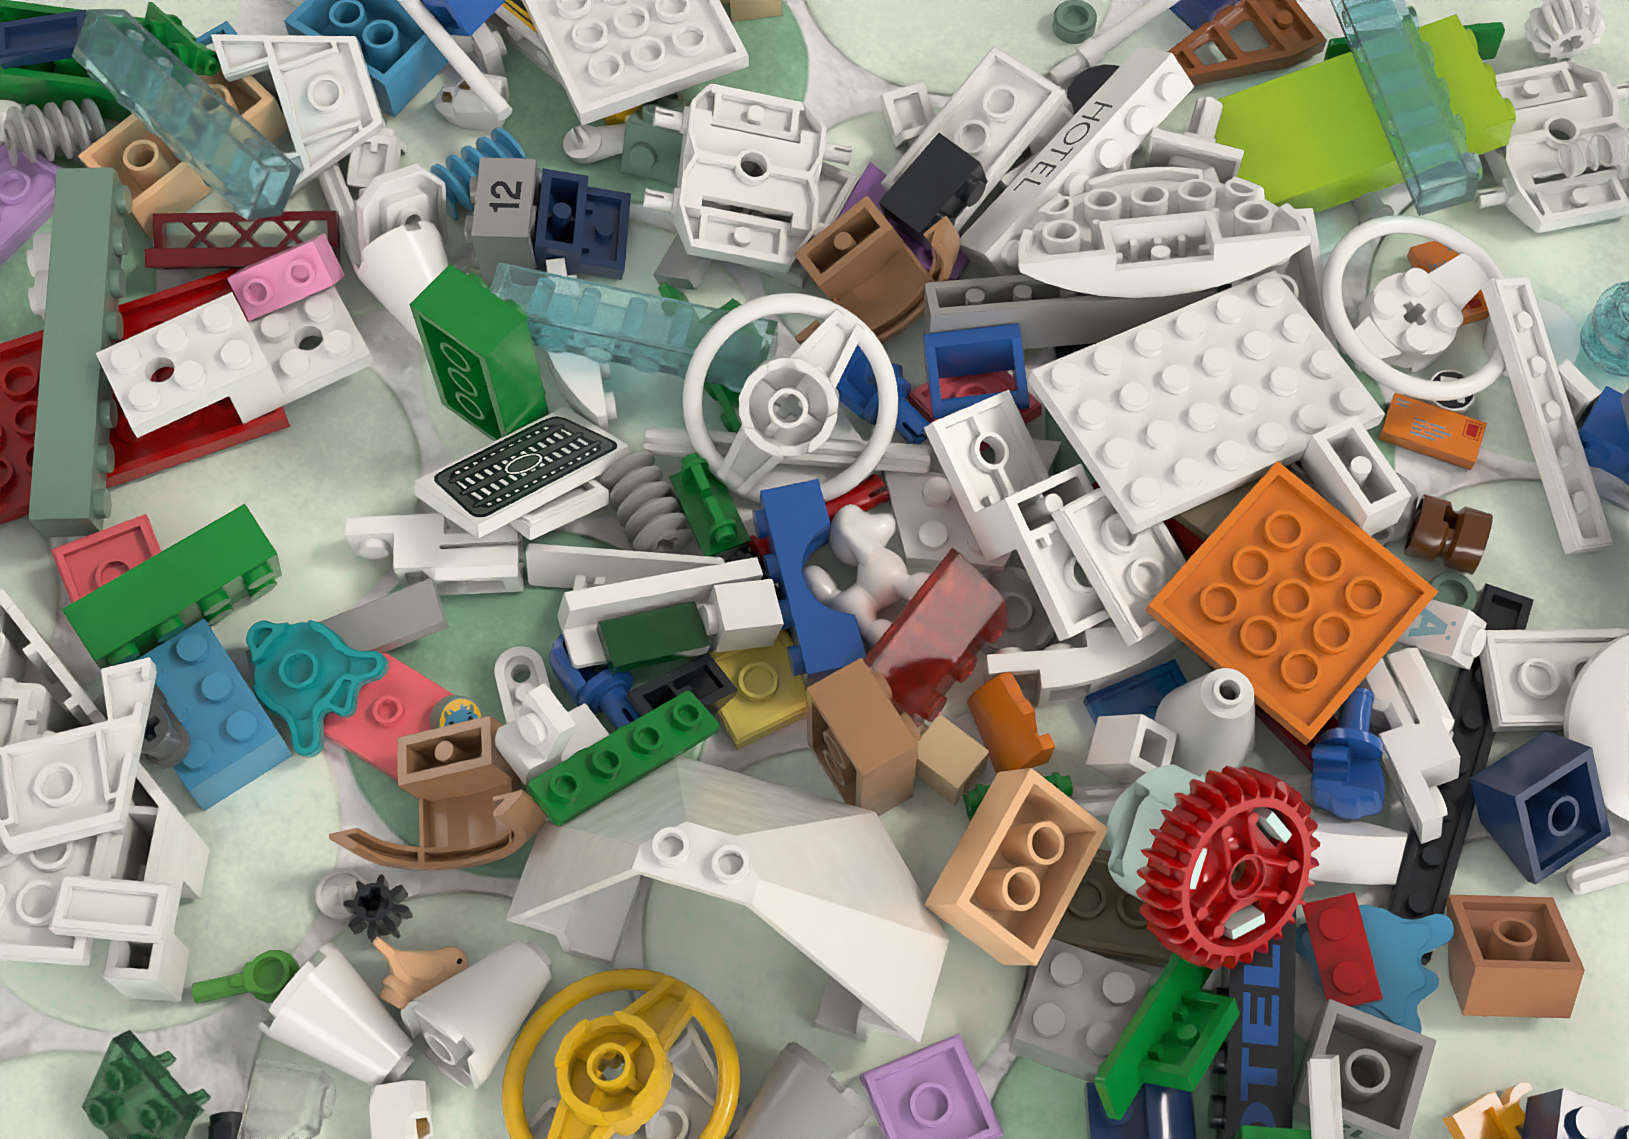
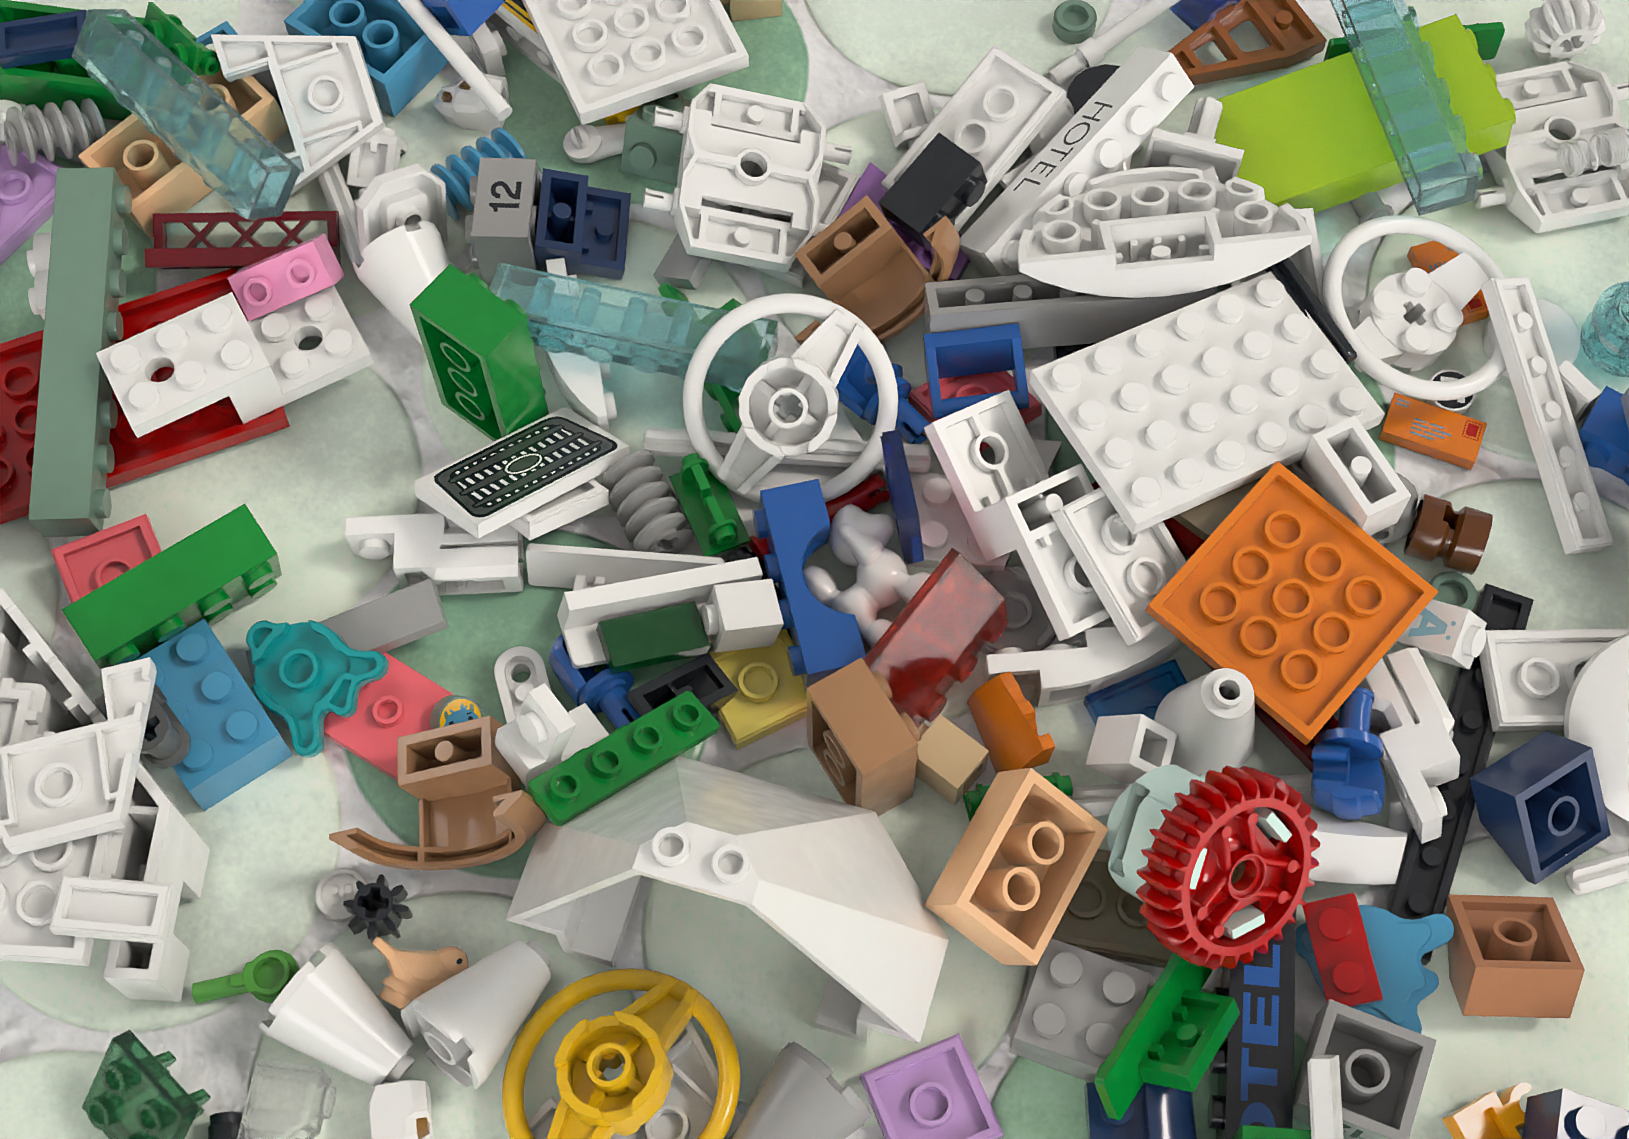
none -> clear blue tile [880,429,924,564]
none -> black axle [1265,257,1357,365]

